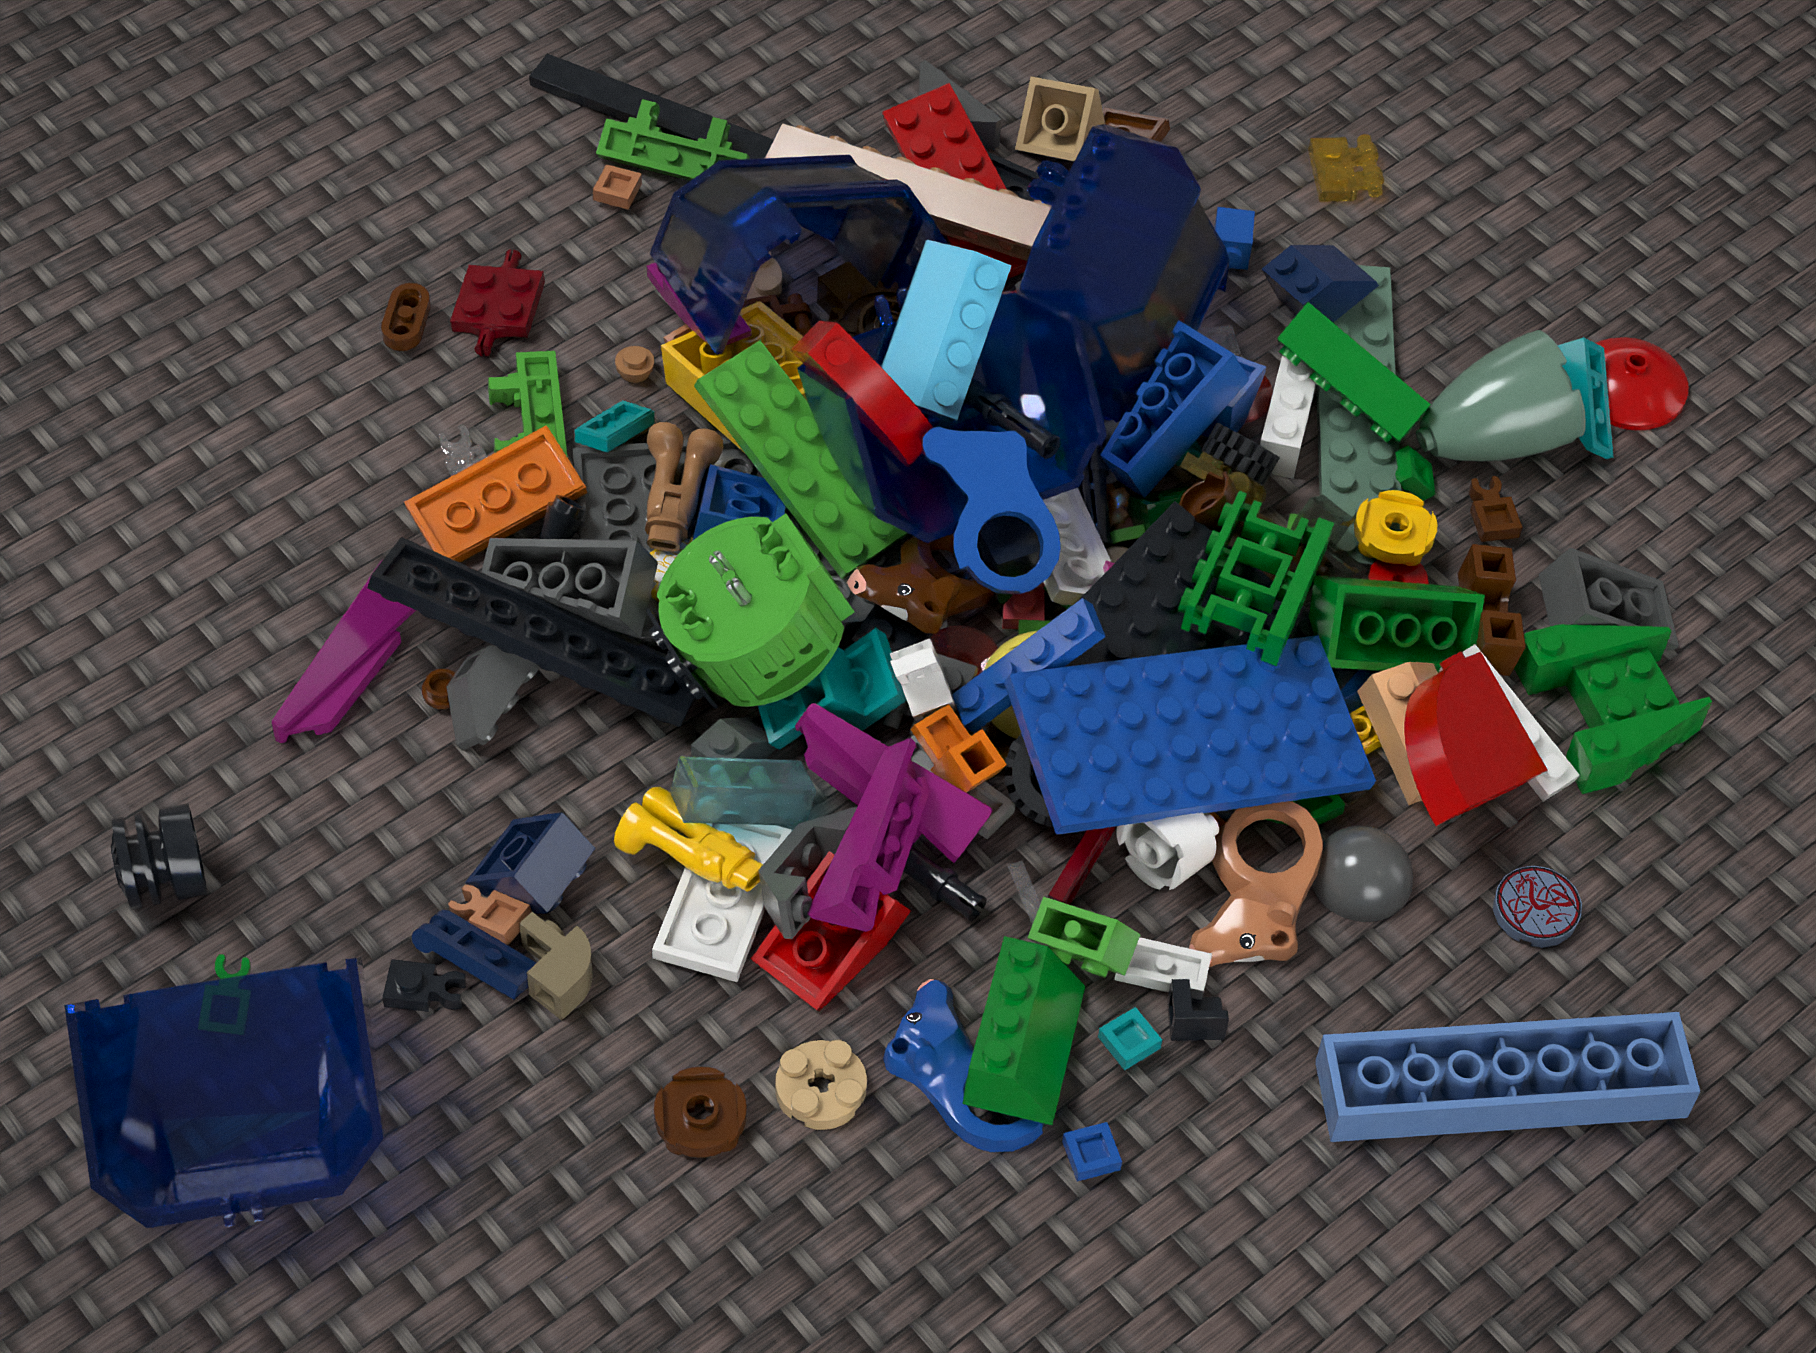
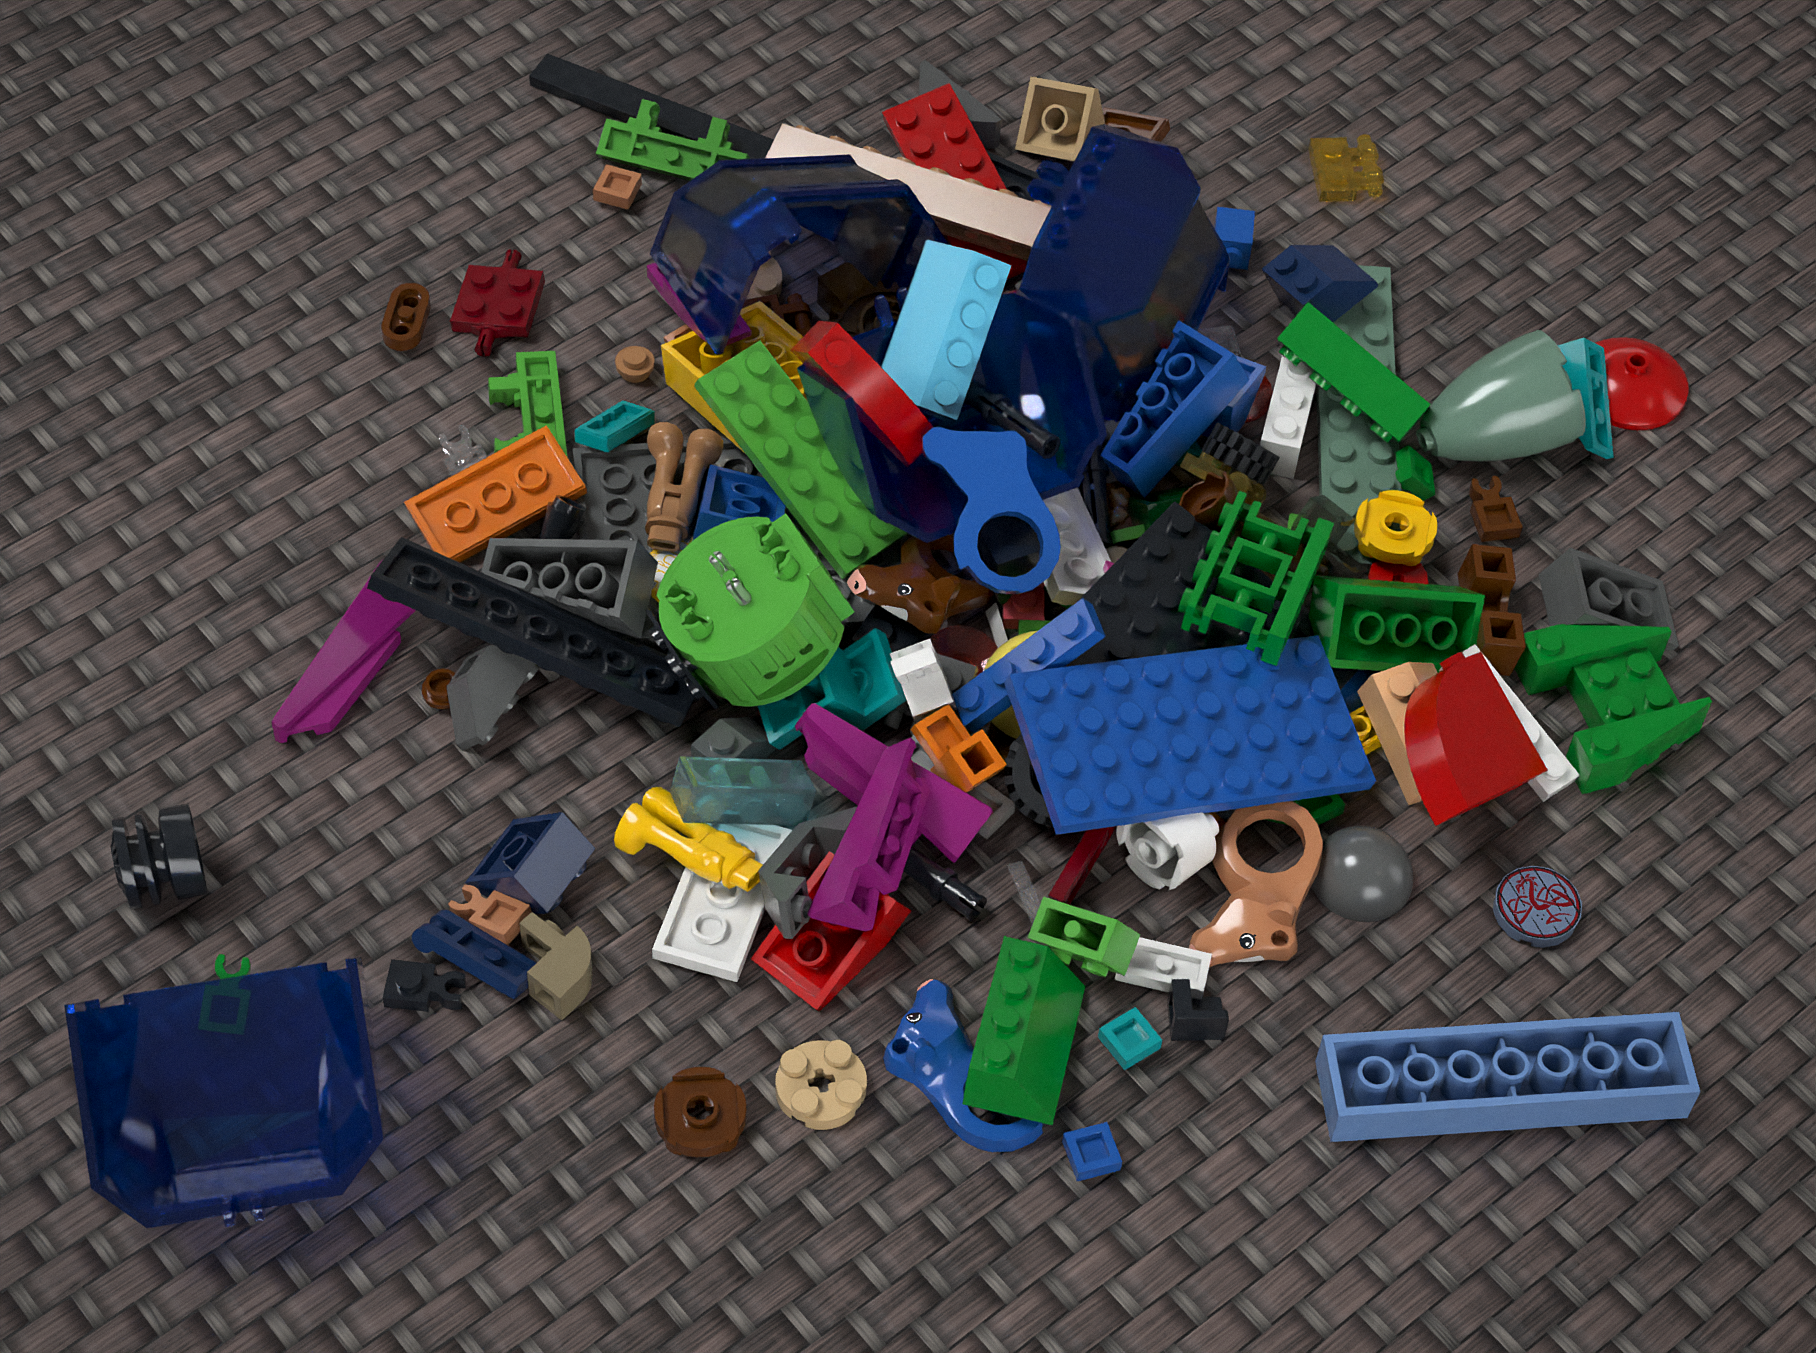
none -> white sticker [986,603,1008,649]

